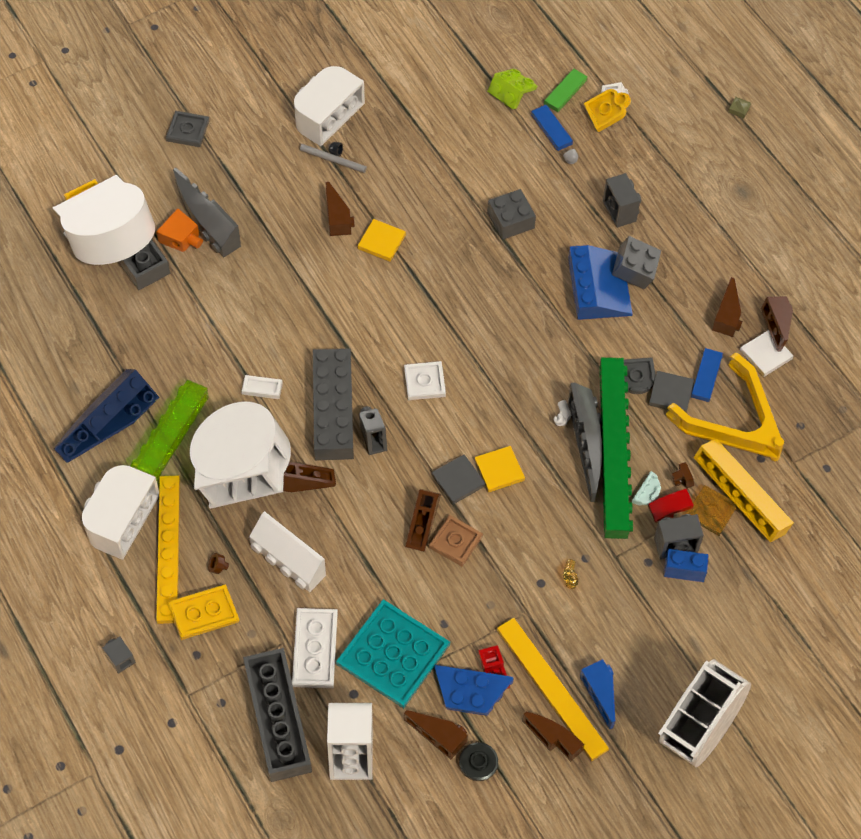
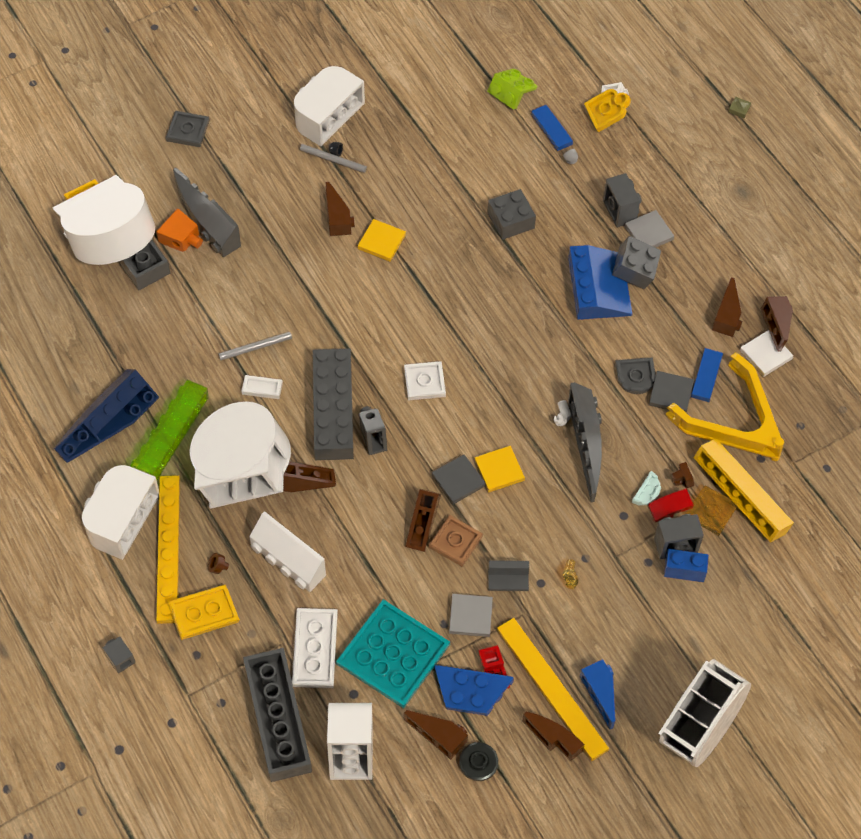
bright green tile [544,69,588,112] -> none
green brick [599,357,633,539] -> none
none -> light grey bar [219,332,292,360]
none -> light grey tile [449,594,493,637]
none -> dark grey panel [488,561,529,591]
none -> light grey tile [625,210,675,248]

